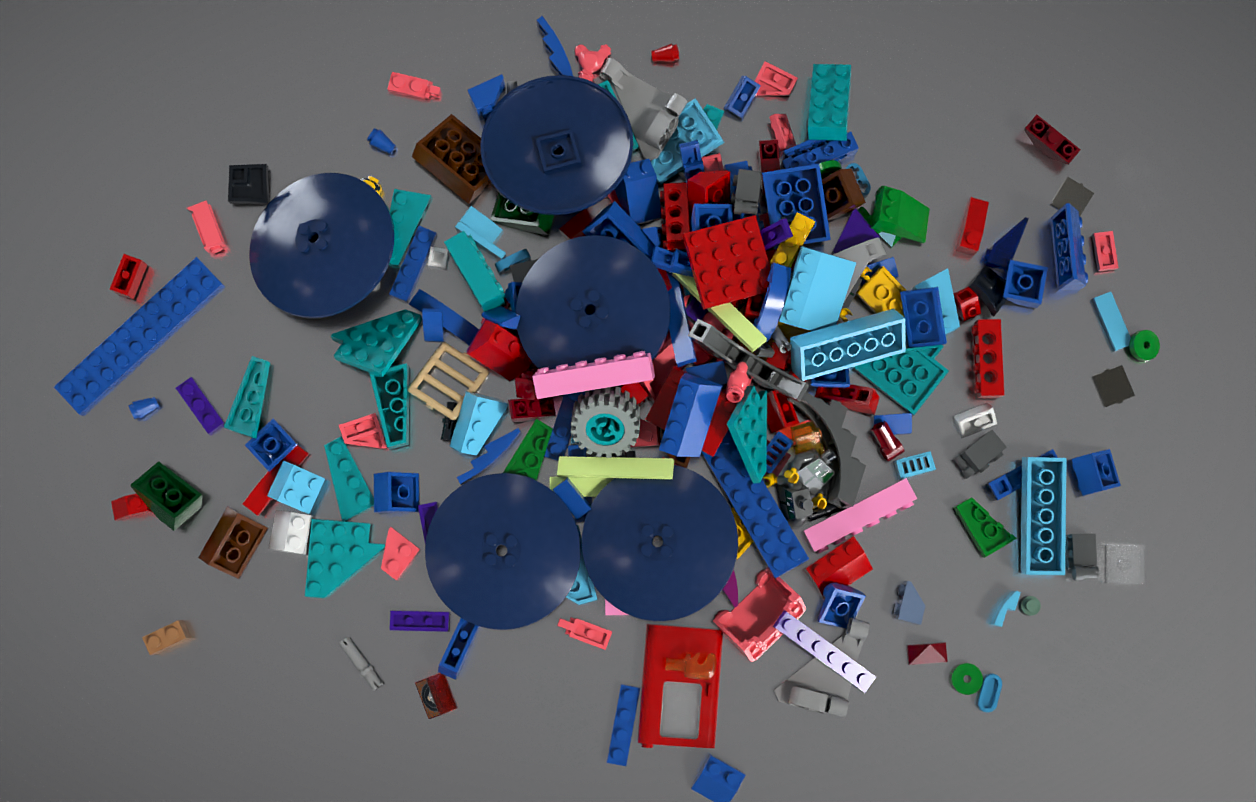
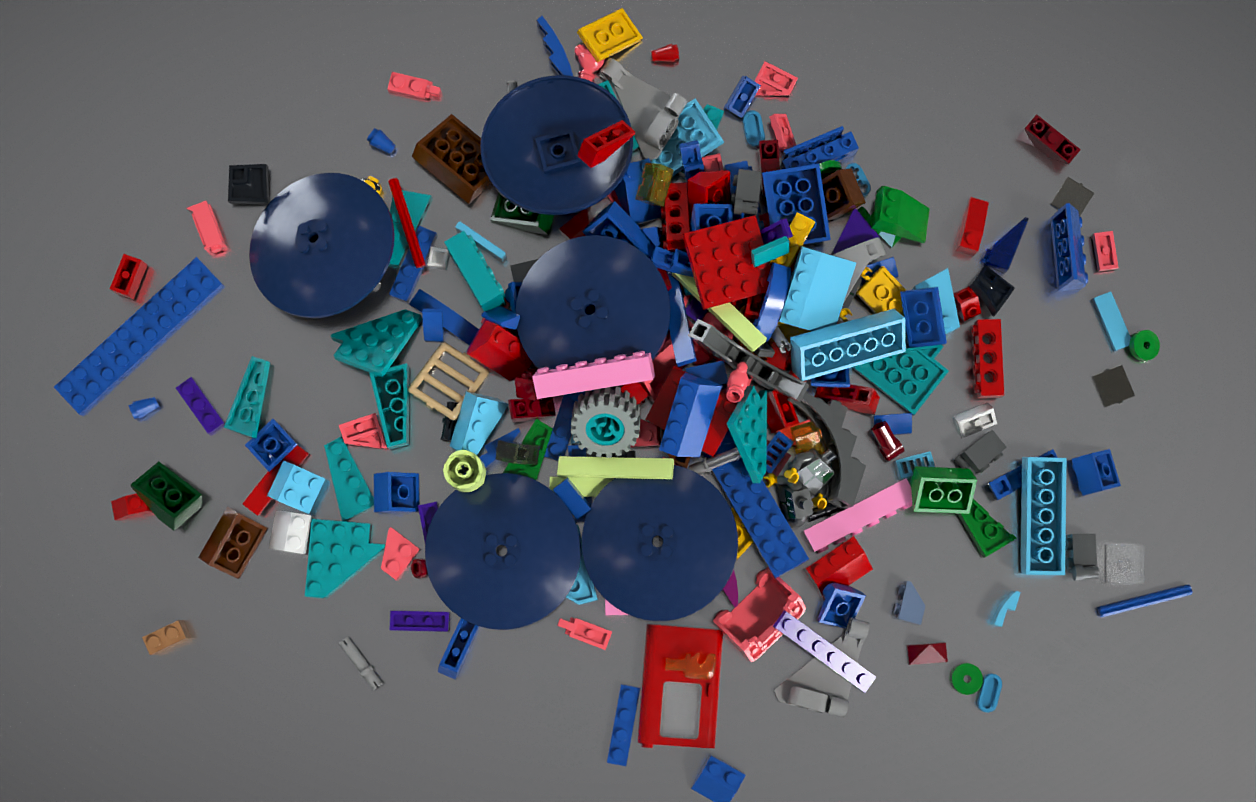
clear red panel [415,673,457,719] -> none
medium azure slope [459,206,503,243] -> none
blue slope [467,74,506,121] -> none
dark azure beam [495,249,531,274] -> none
teal brick [808,64,851,141] -> none
blue slope [1003,260,1048,308] -> none
sand green plate [1021,596,1041,616] -> none
none -> red axle [388,178,425,268]
none -> dark red tile [411,558,428,578]
none -> yellowish green brick [443,450,486,492]
none -> clear smoke slope [495,440,540,465]
none -> yellow tile [577,8,643,63]
none -> red slope [577,120,635,168]
none -> clear yellow brick [636,163,674,207]
none -> light grey axle [689,447,741,474]
none -> dark azure tile [742,110,765,148]
none -> teal tile [751,236,789,267]
none -> green slope [911,466,977,514]
none -> blue axle [1098,585,1193,617]

